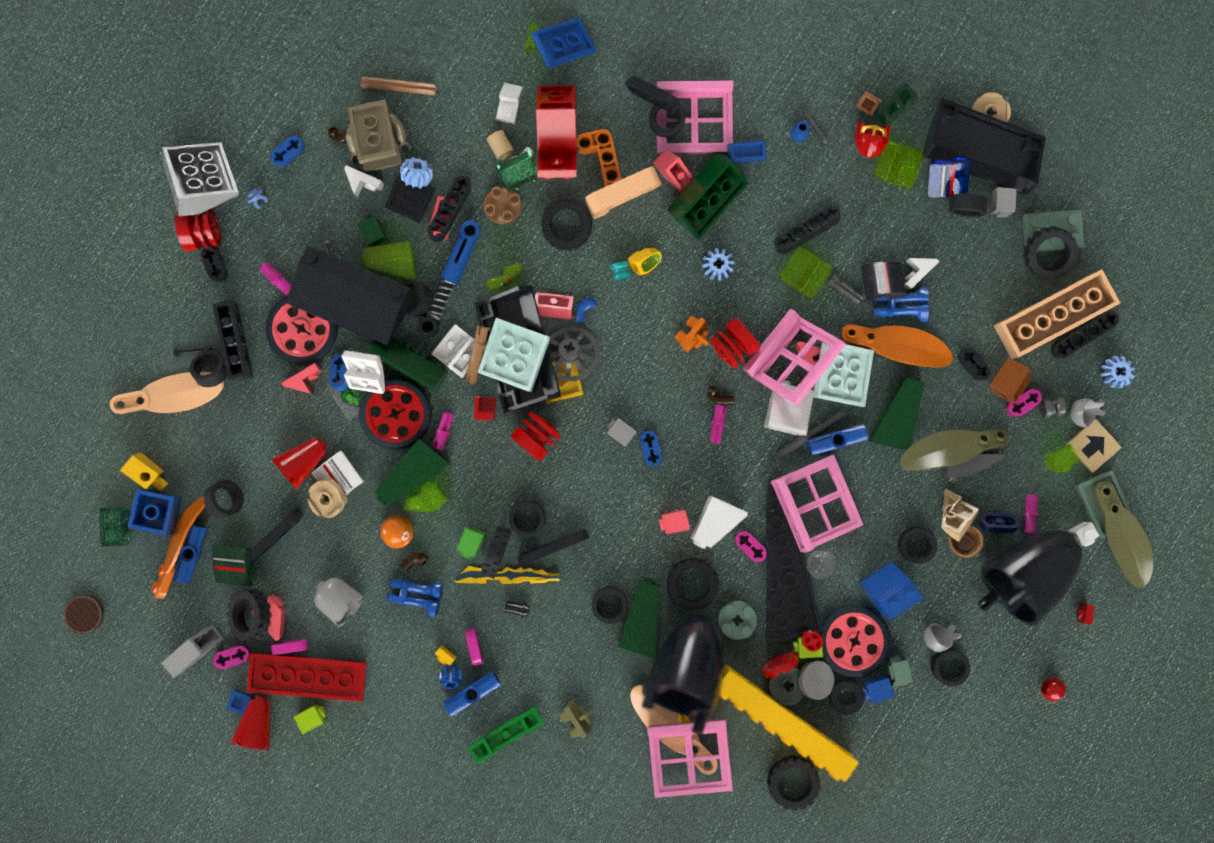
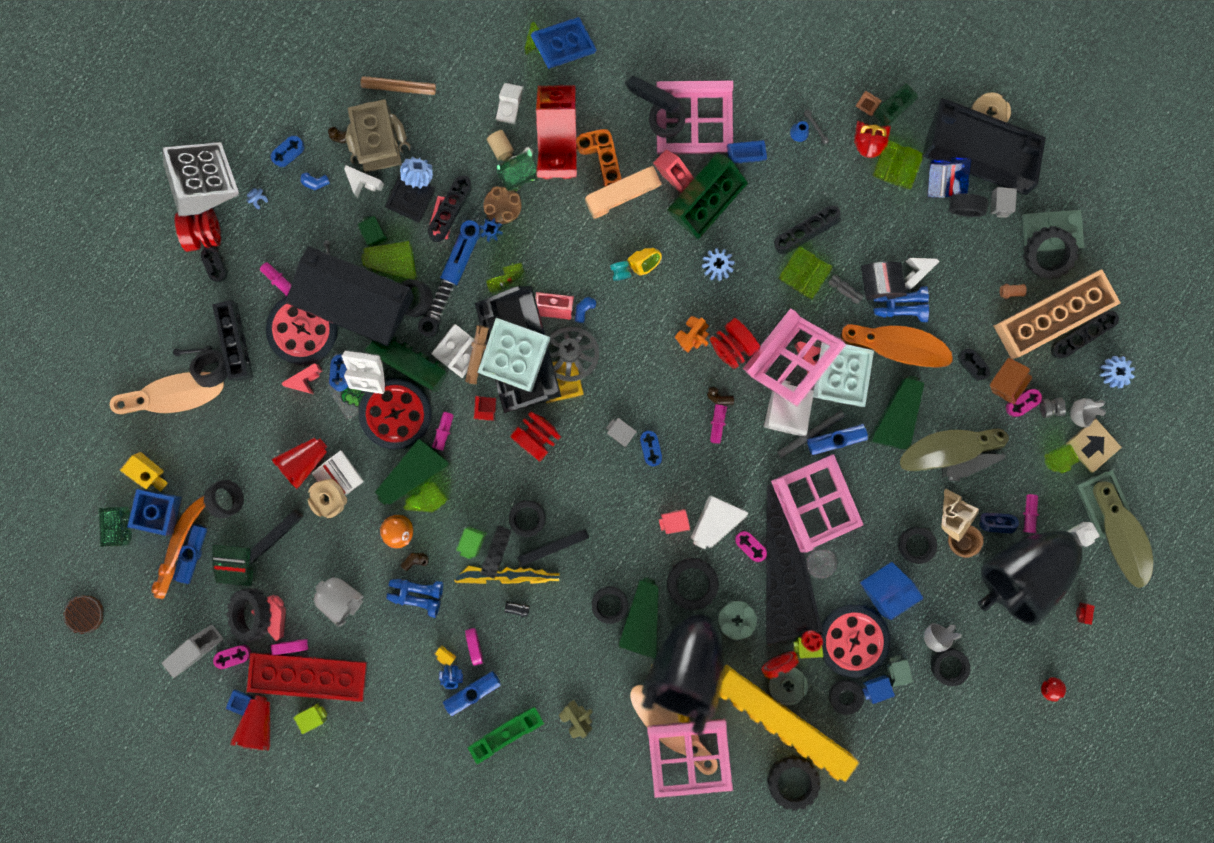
black tyre [541,198,592,251] -> none
light grey tile [798,660,834,700] -> none
none -> blue arm [301,173,330,190]
none -> blue gear [479,218,503,242]
none -> nougat pin [1000,284,1026,299]

